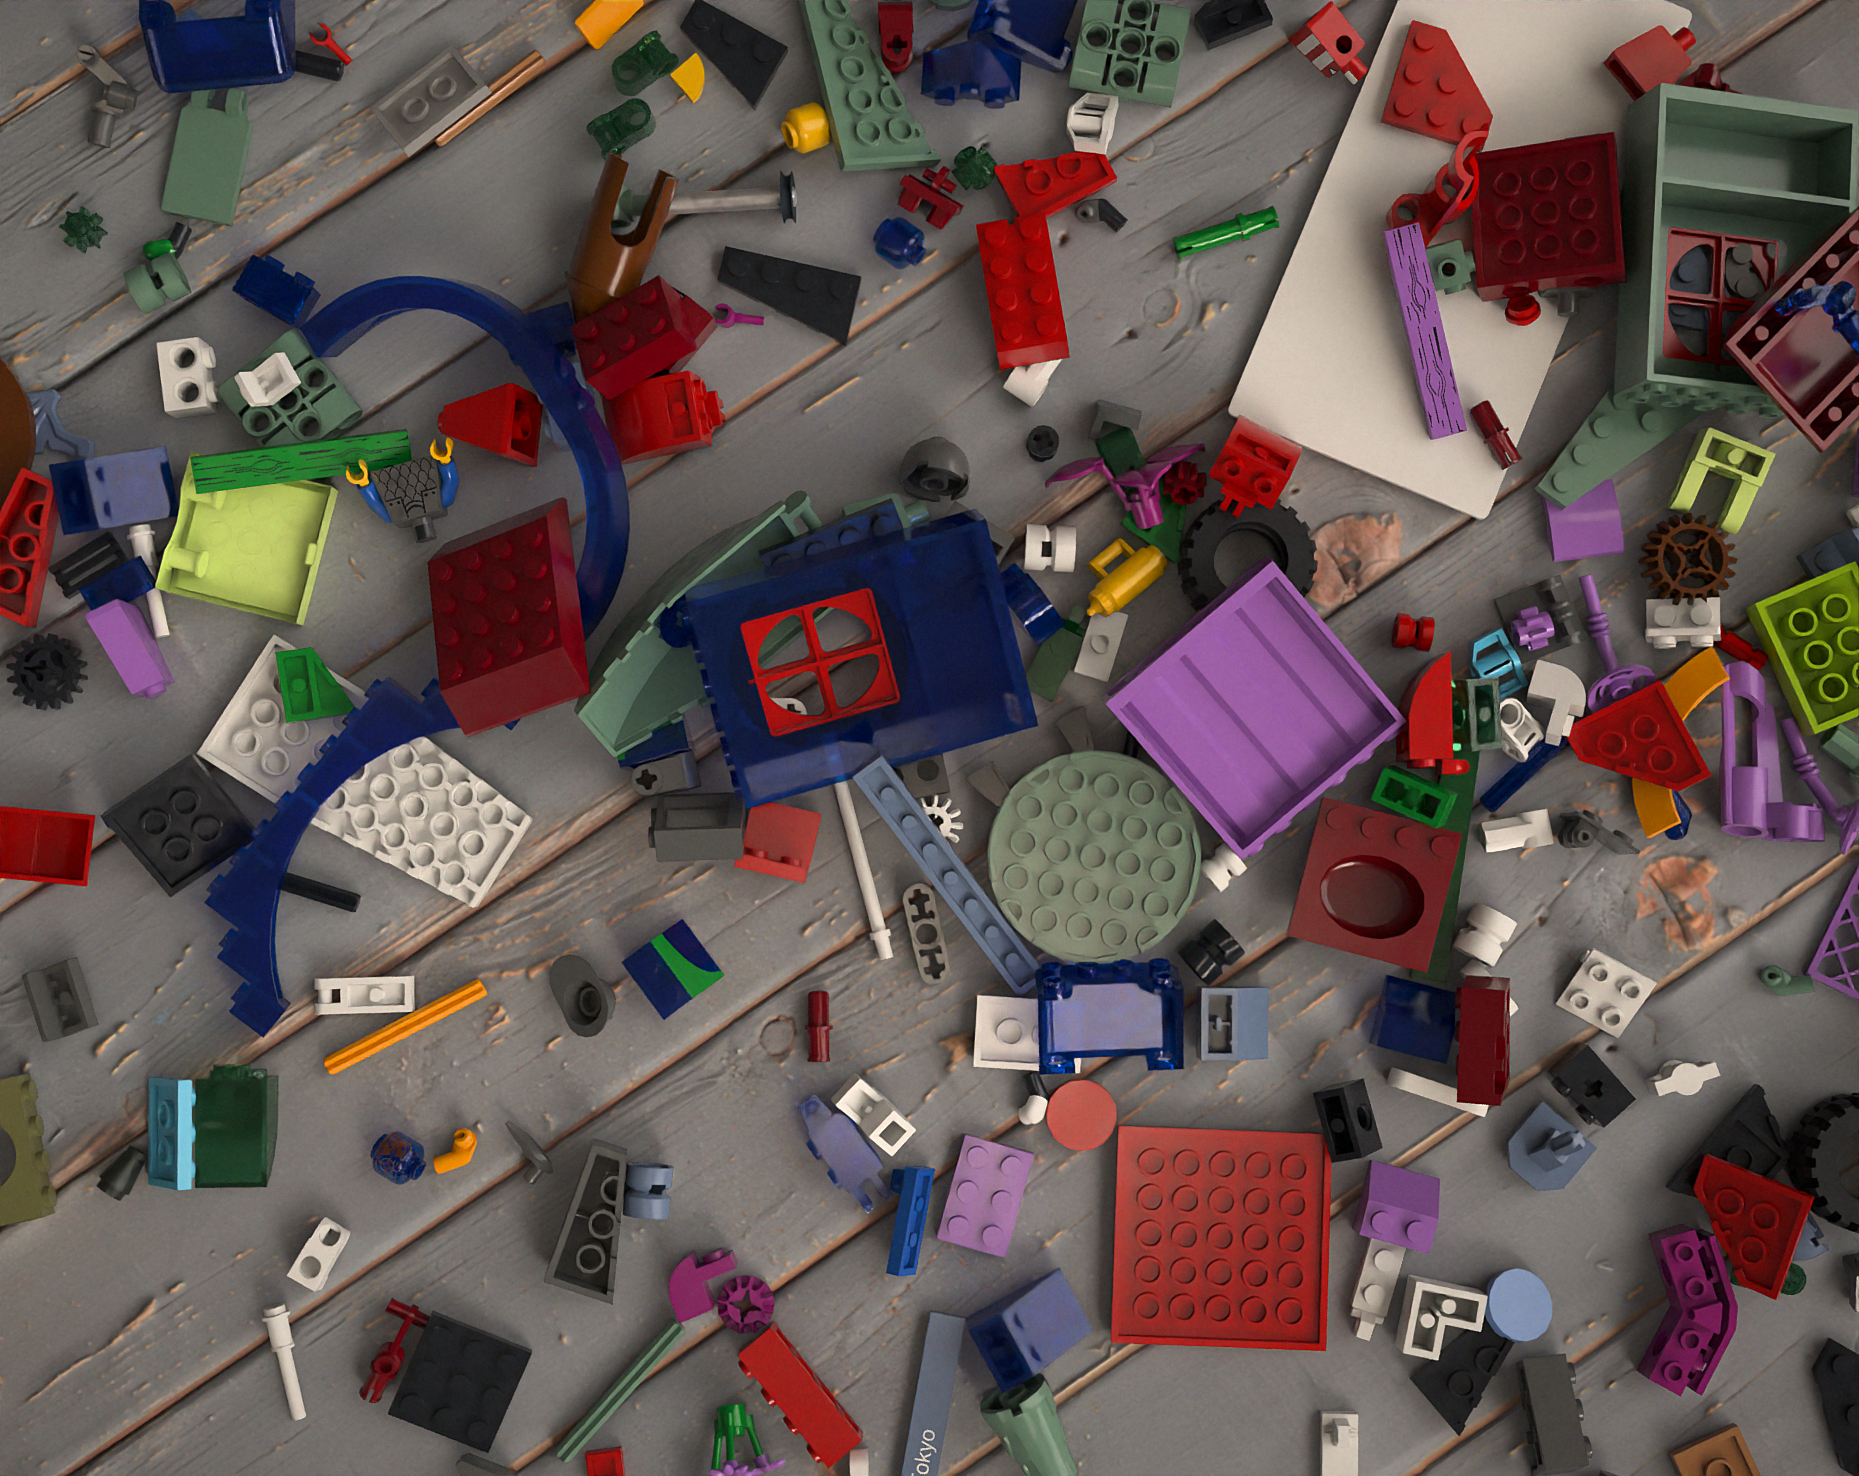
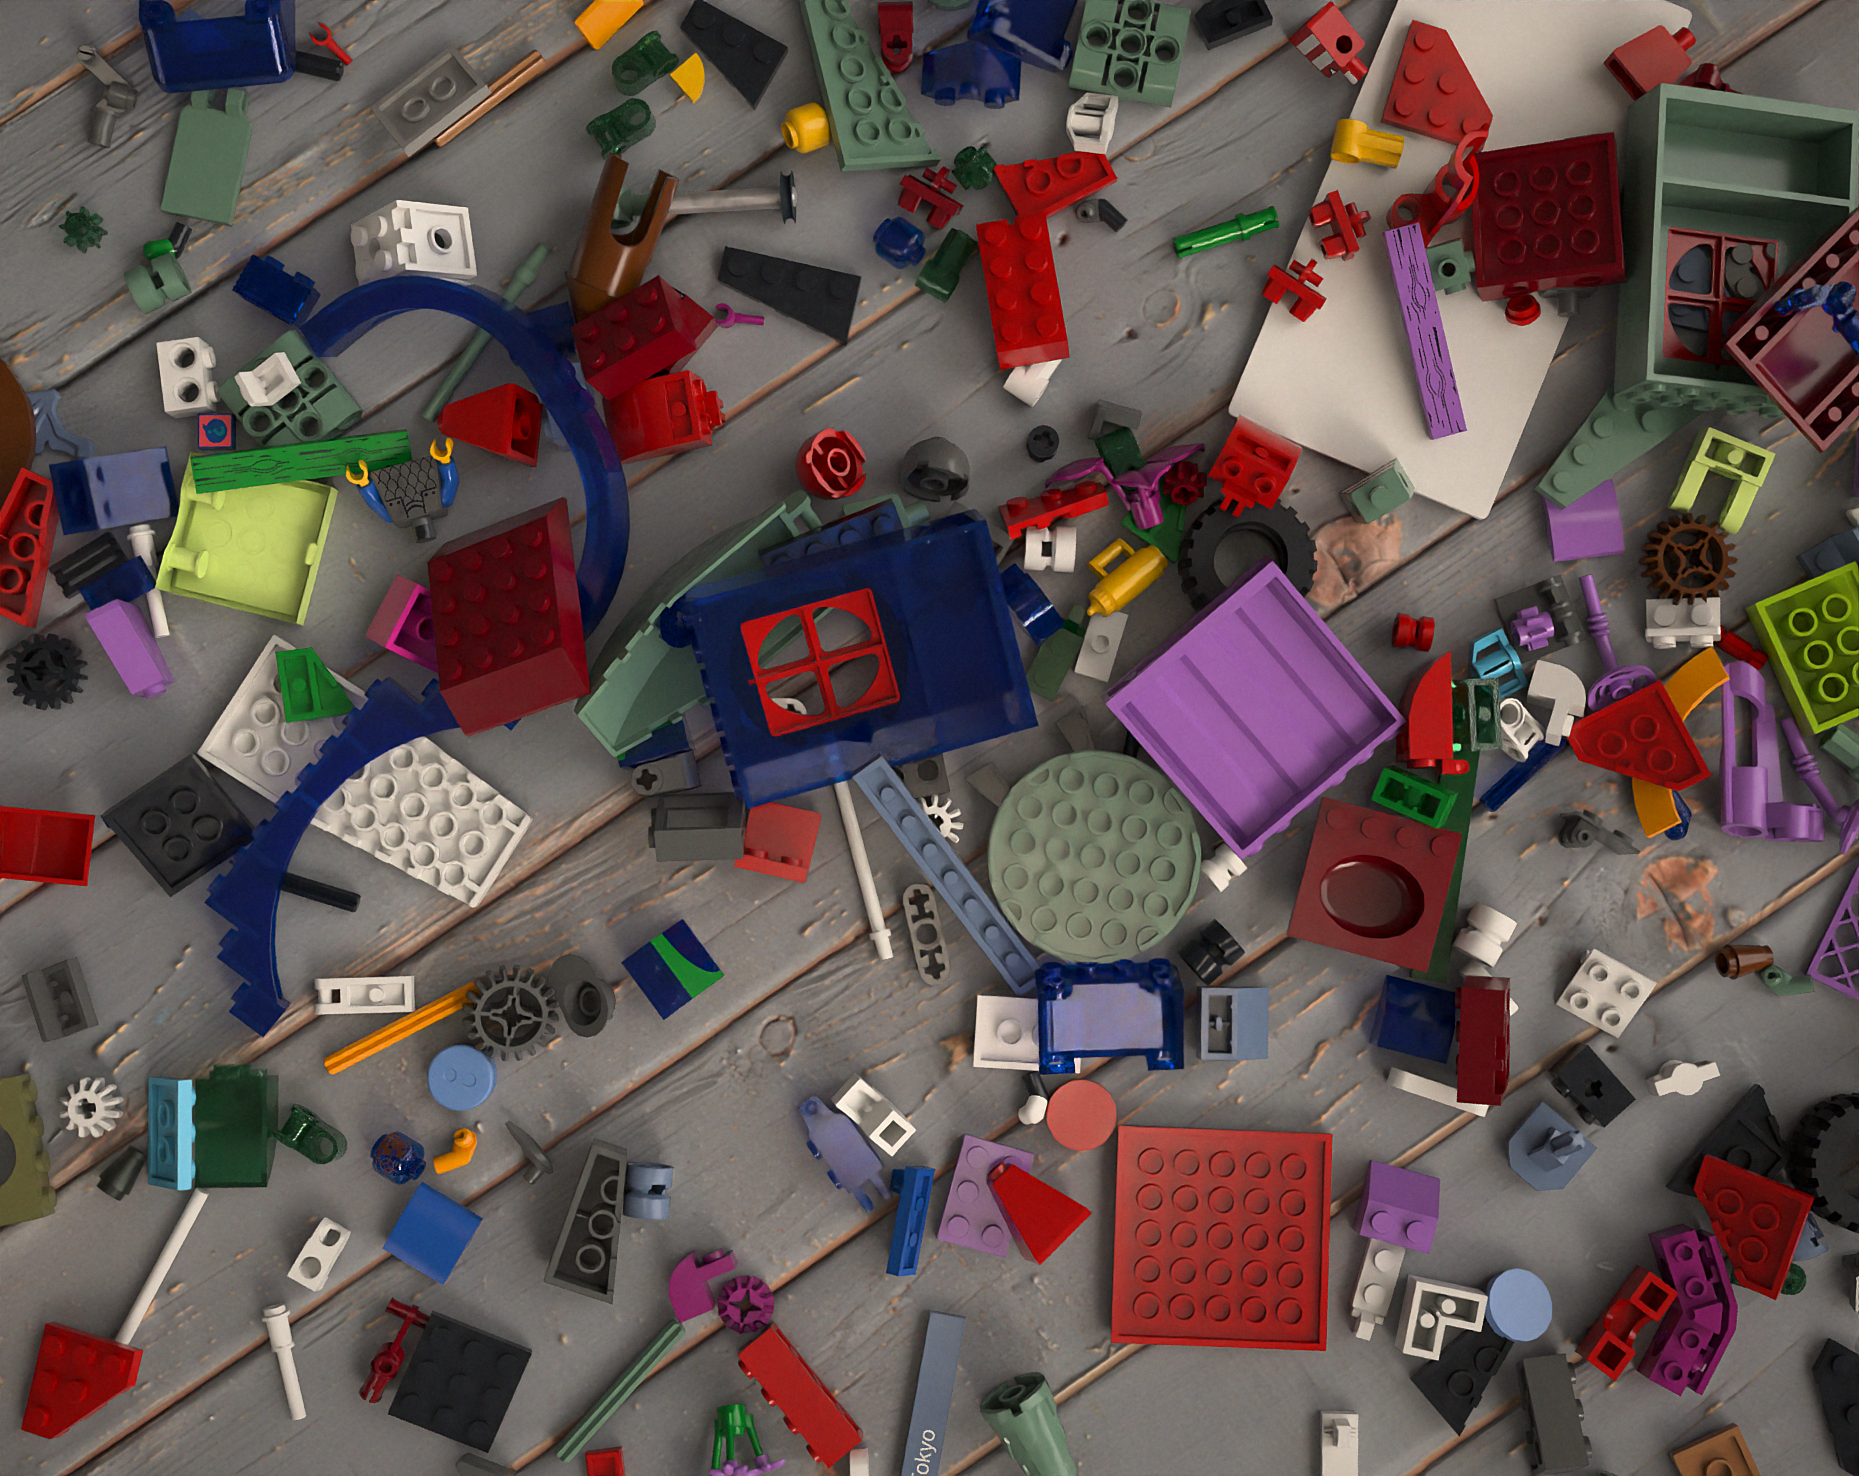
dark red axle [805,990,833,1062] -> none
clear blue slope [965,1267,1093,1393] -> none
black brick [1313,1078,1383,1163] -> none
dark red axle [1471,400,1523,470] -> none
white piece [1478,809,1554,853] -> none
none -> red plate [21,1322,143,1439]
none -> white gear [59,1077,124,1138]
none -> white bar [114,1188,209,1345]
none -> tile [198,413,236,451]
none -> clear green piece [274,1104,347,1164]
none -> white bracket [351,200,477,294]
none -> dark pink slope [364,574,438,673]
none -> blue slope [382,1182,483,1285]
none -> sand green bar [421,243,550,423]
none -> medium blue head [427,1043,497,1111]
none -> dark grey gear [462,965,559,1061]
none -> red cylinder [795,428,866,500]
none -> clear green piece [915,228,977,303]
none -> red slope [987,1161,1092,1265]
none -> red wing [998,480,1109,540]
none -> red hips [1262,259,1327,322]
none -> red hips [1308,190,1371,261]
none -> yellow piece [1330,119,1404,169]
none -> sand green torso [1339,458,1415,524]
none -> red arch [1575,1265,1679,1381]
none -> reddish brown cone [1715,944,1774,980]

